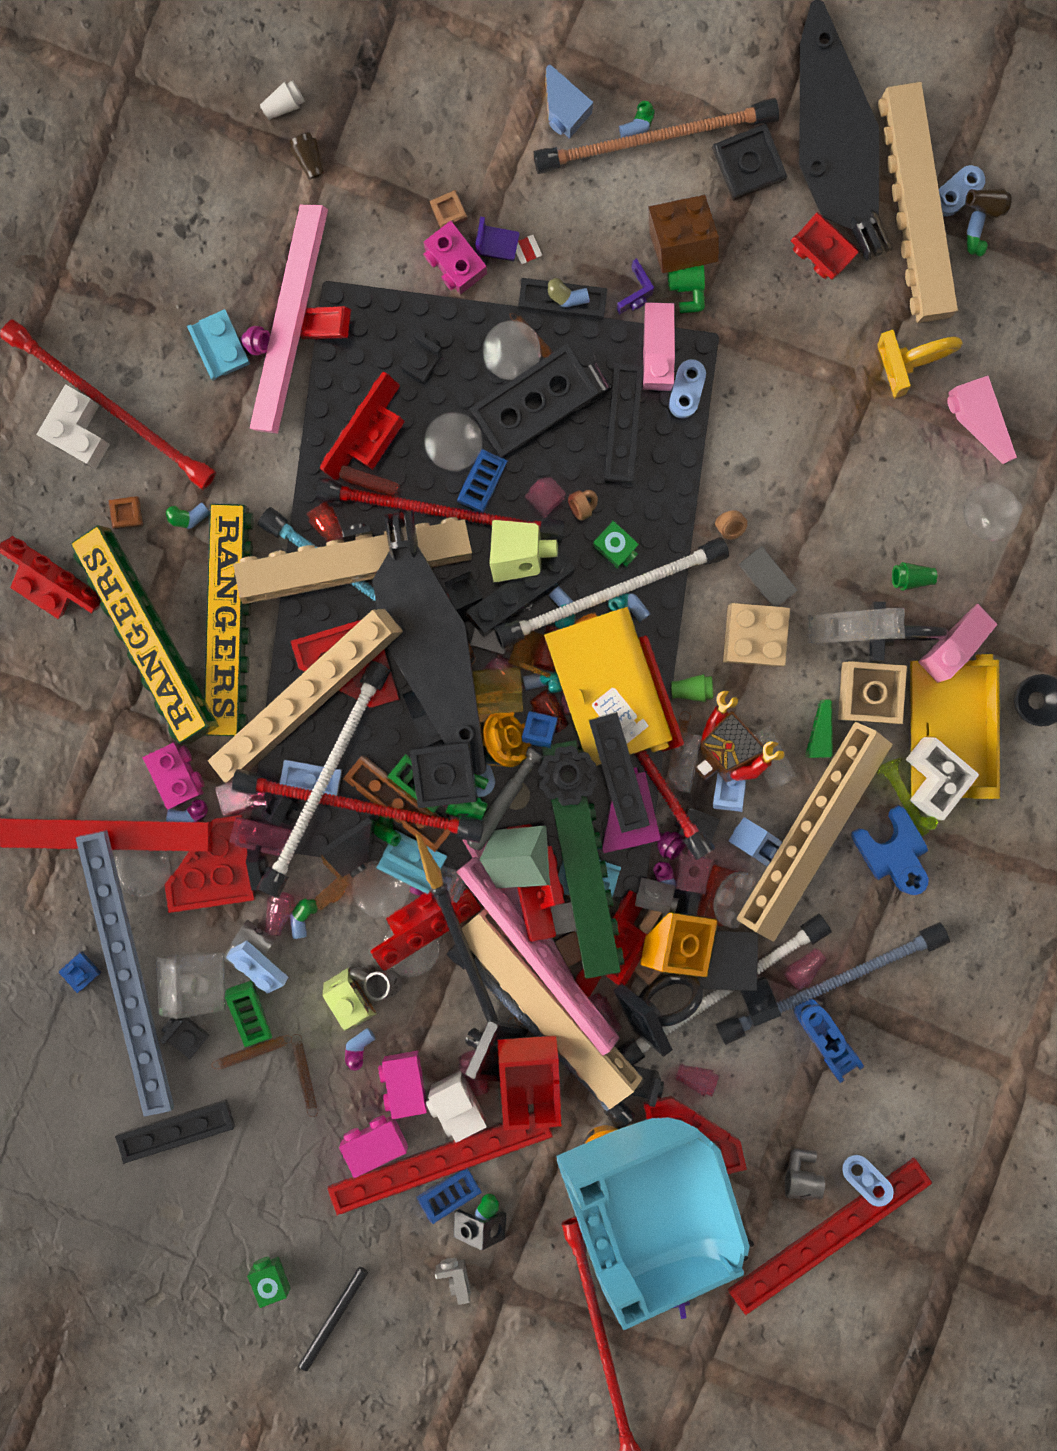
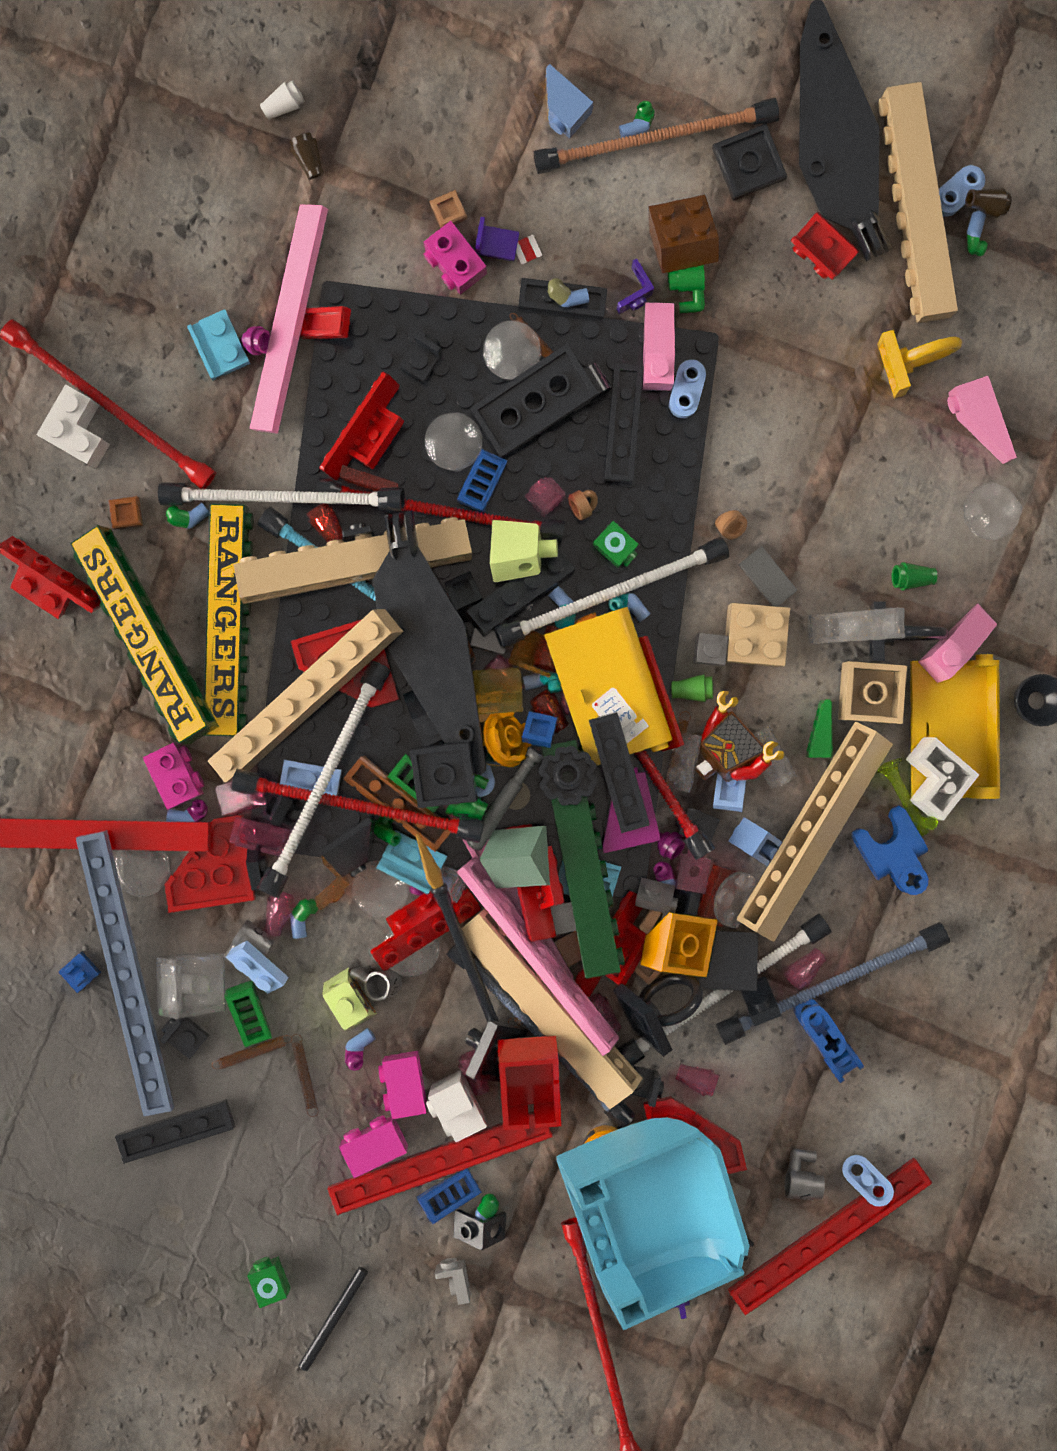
none -> white hose [158,482,405,511]
none -> flat silver brick [693,633,729,666]

